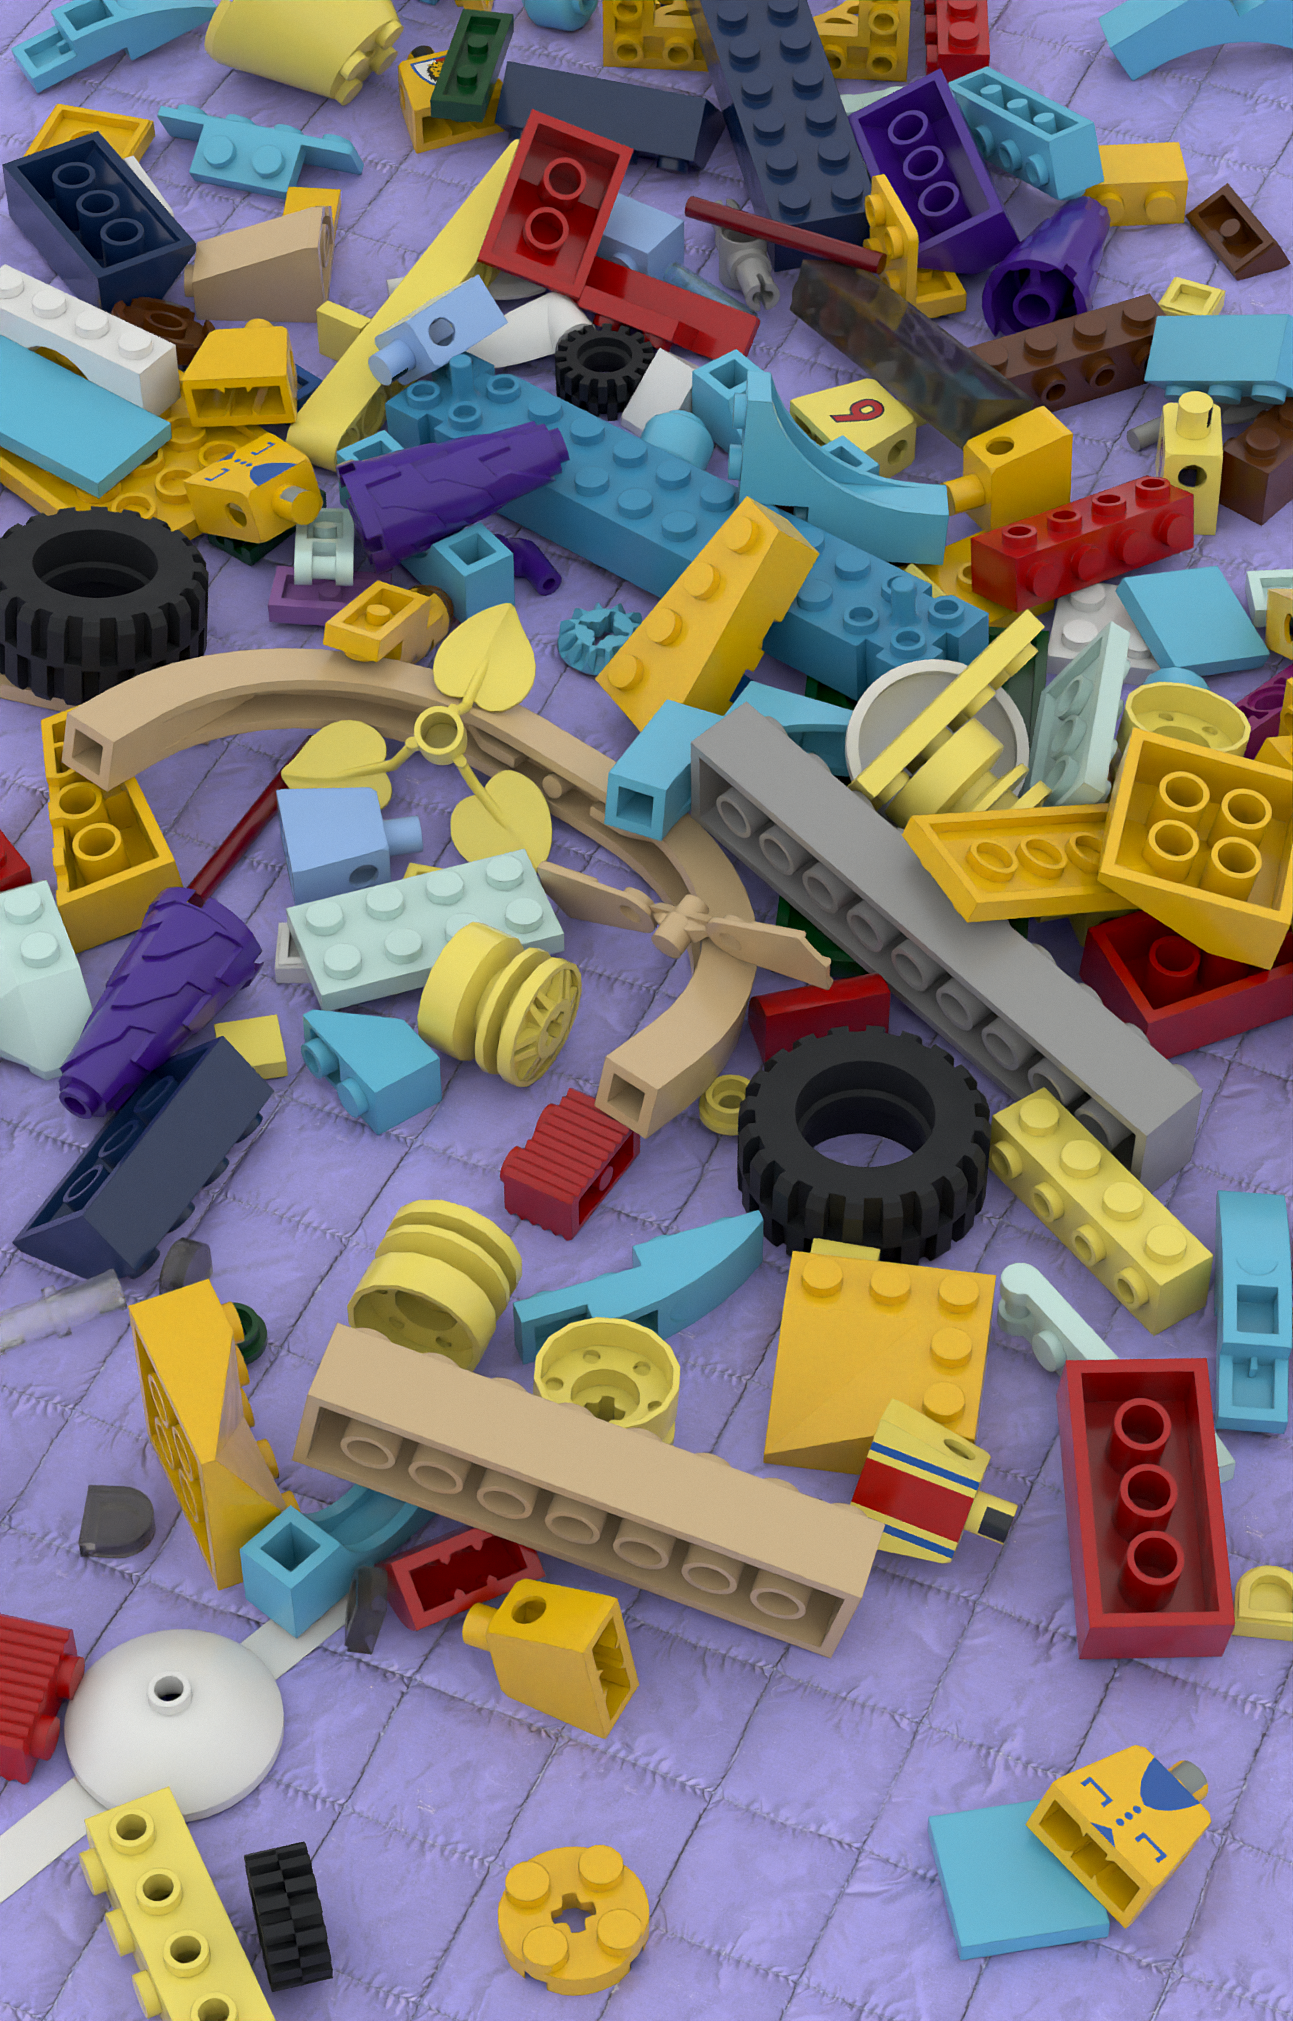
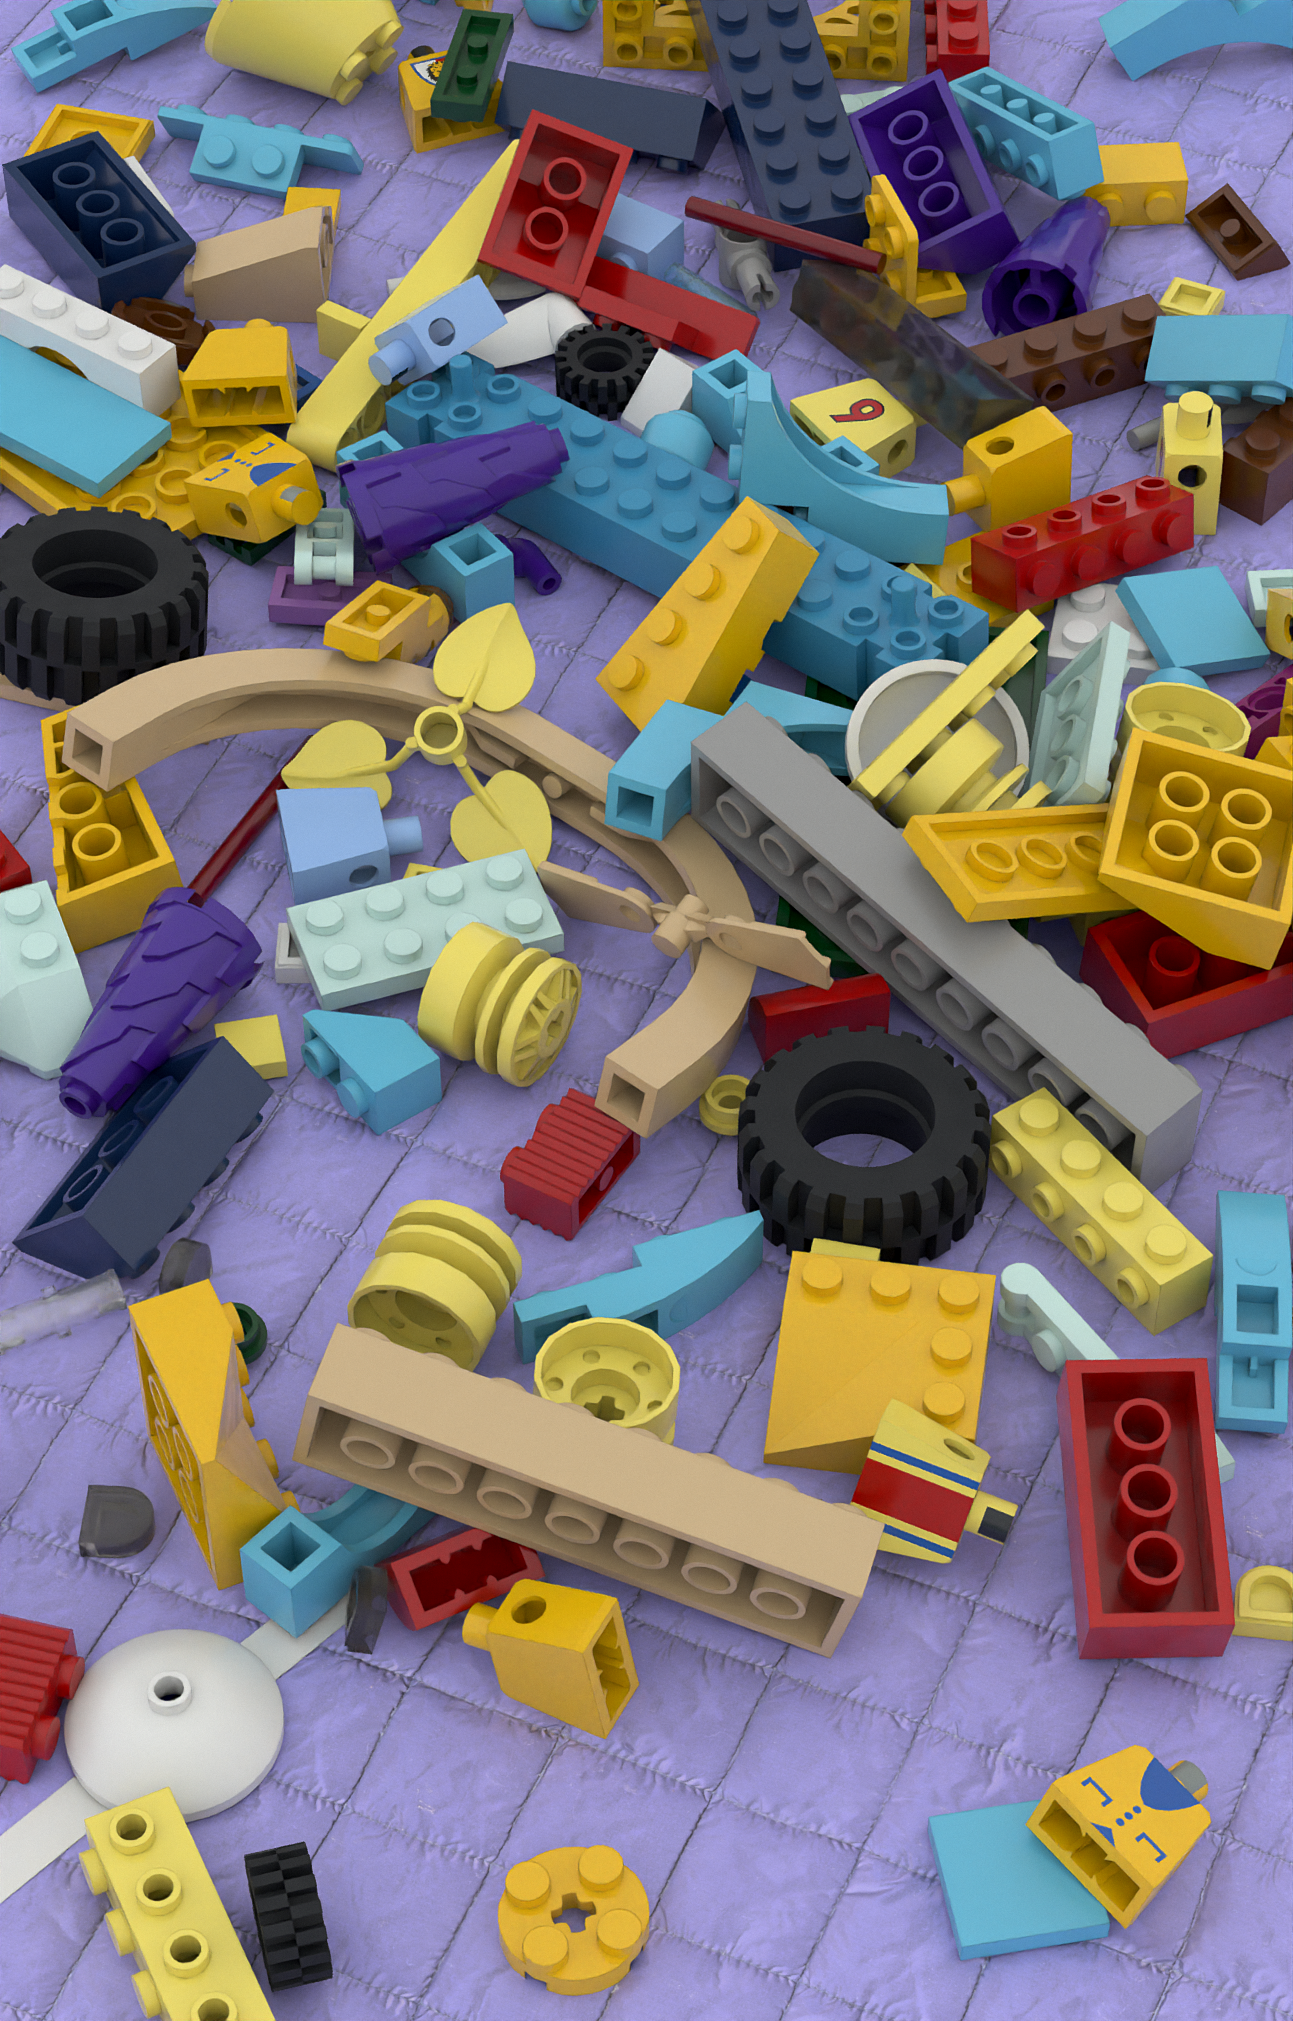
medium azure gear [557,602,643,675] -> none

